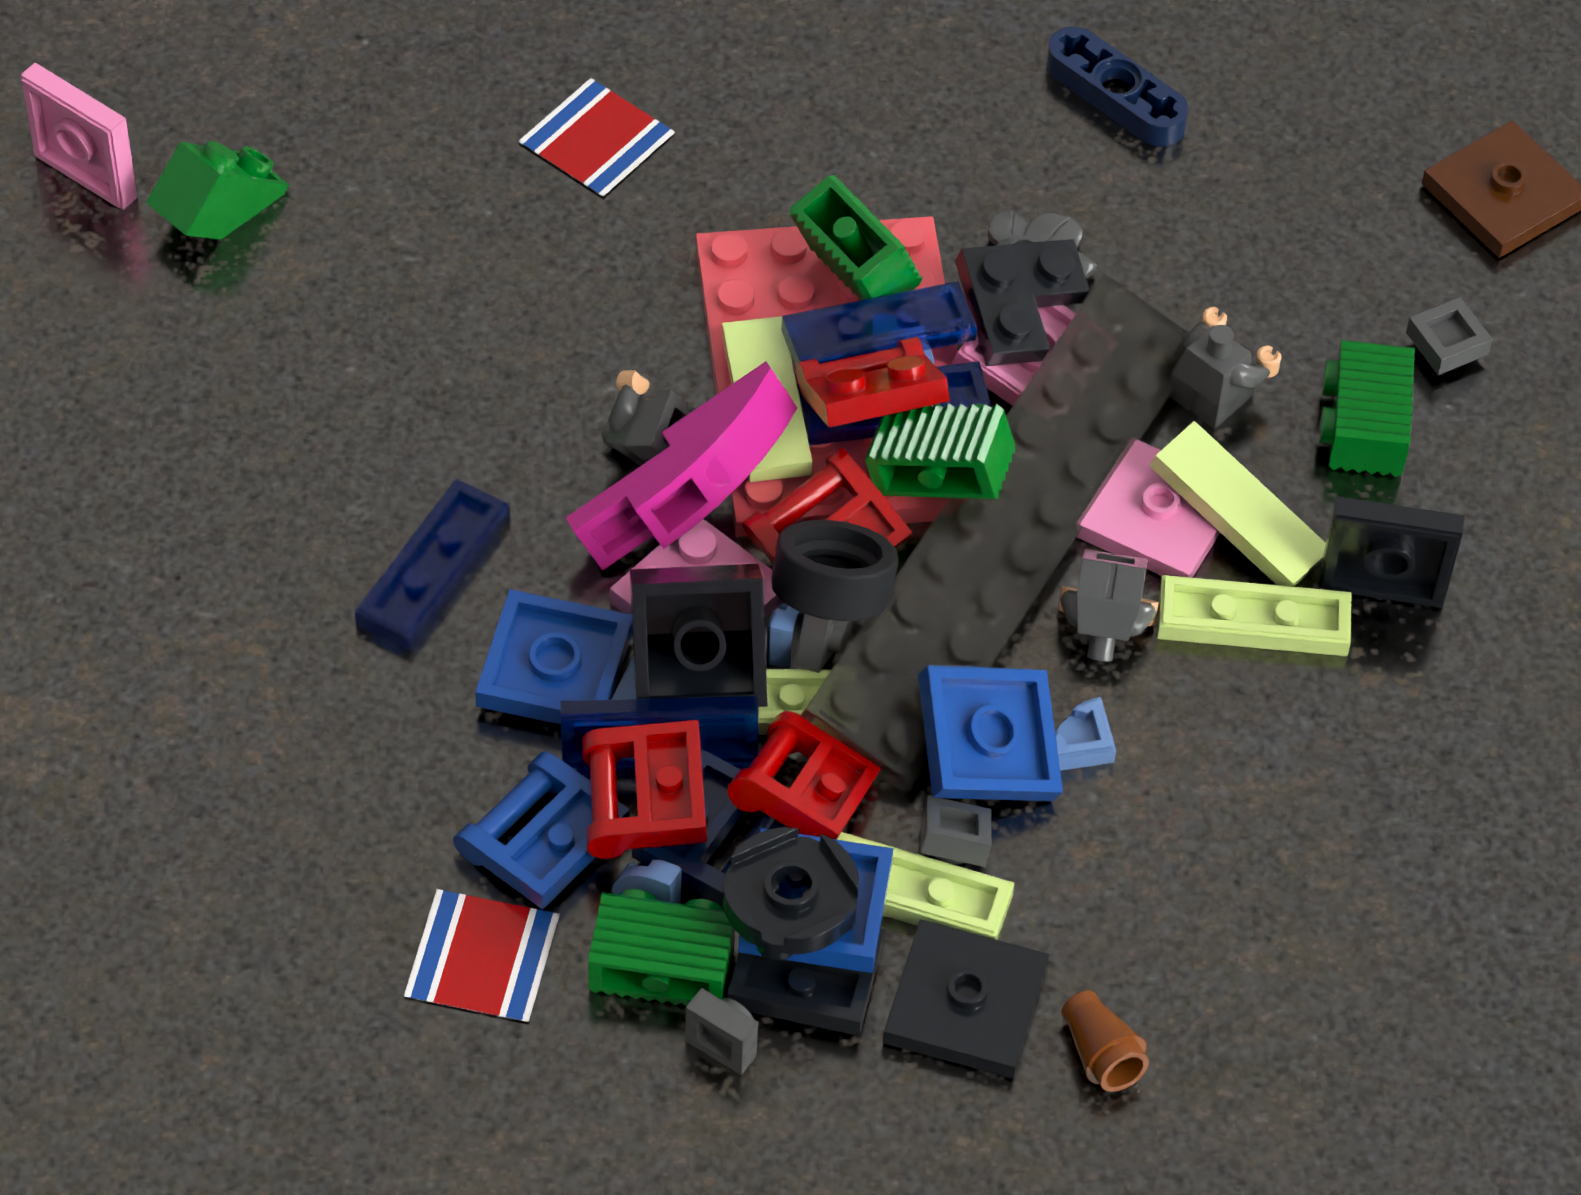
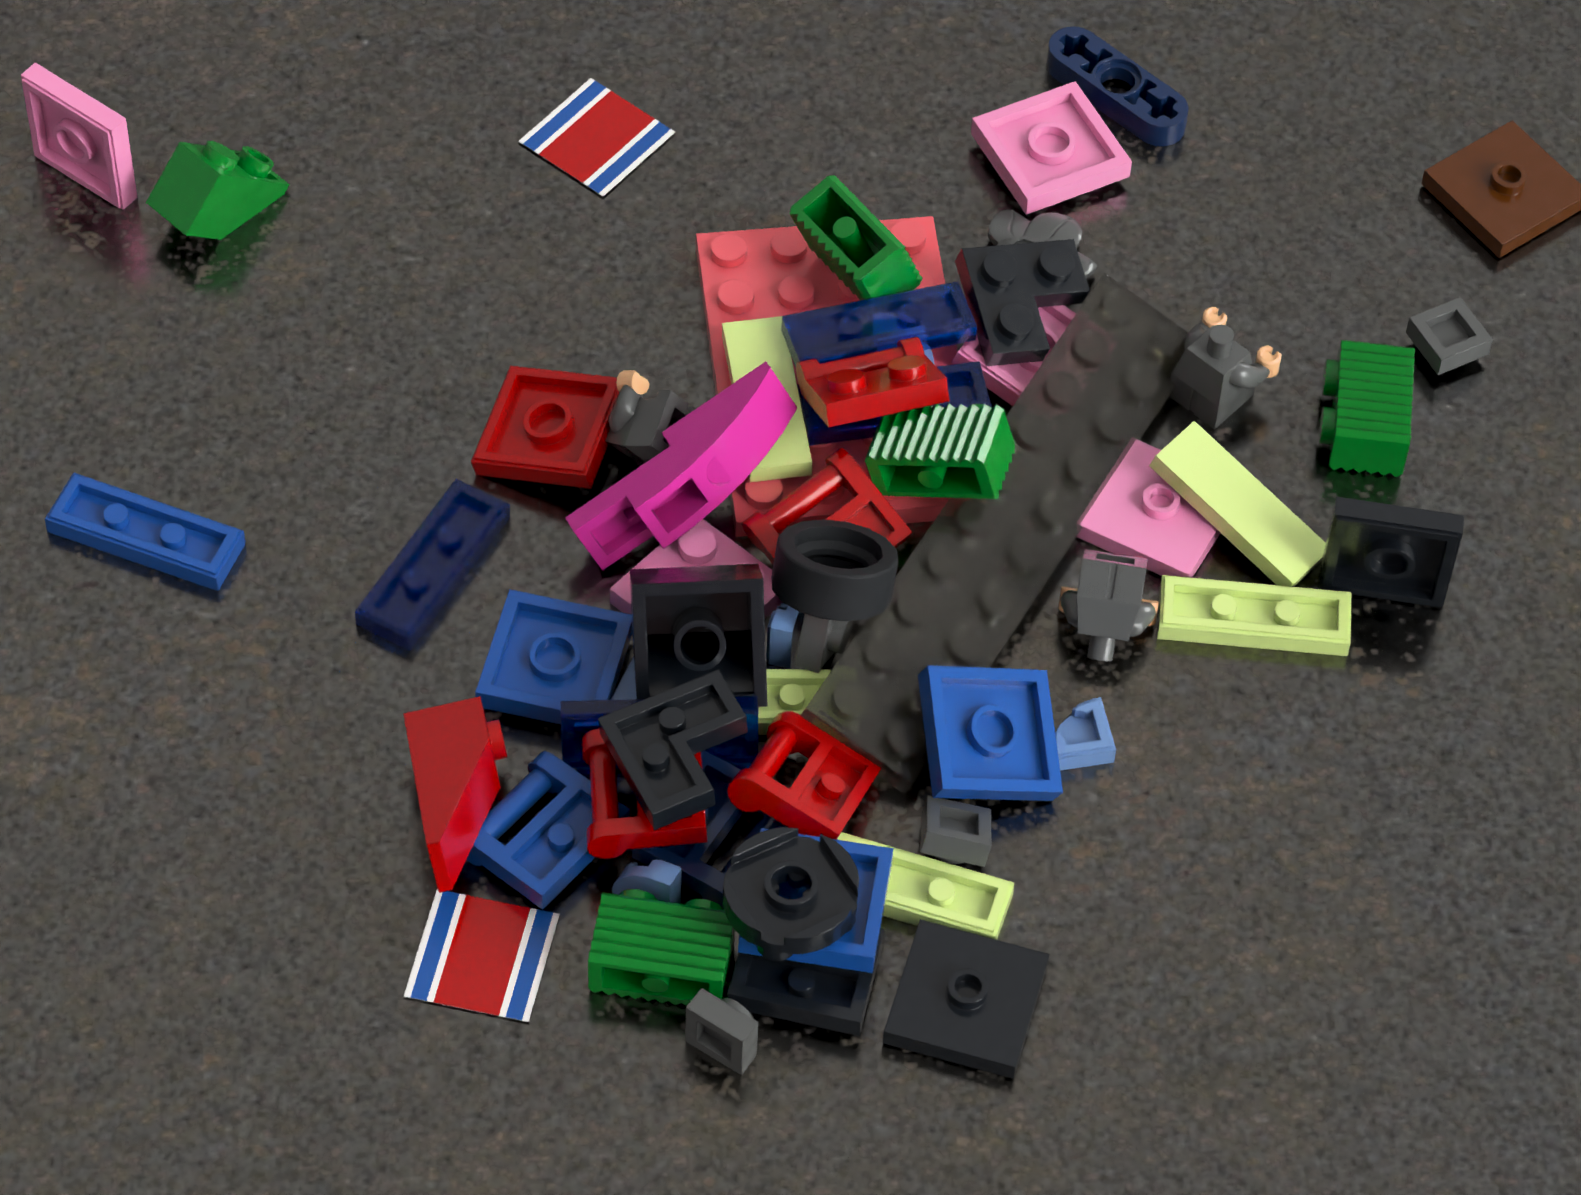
dark orange cone [1061,990,1149,1092] -> none
none -> blue tile [45,472,246,591]
none -> red slope [403,696,508,893]
none -> red plate [471,366,619,489]
none -> black plate [598,669,748,830]
none -> bright pink plate [971,81,1132,215]

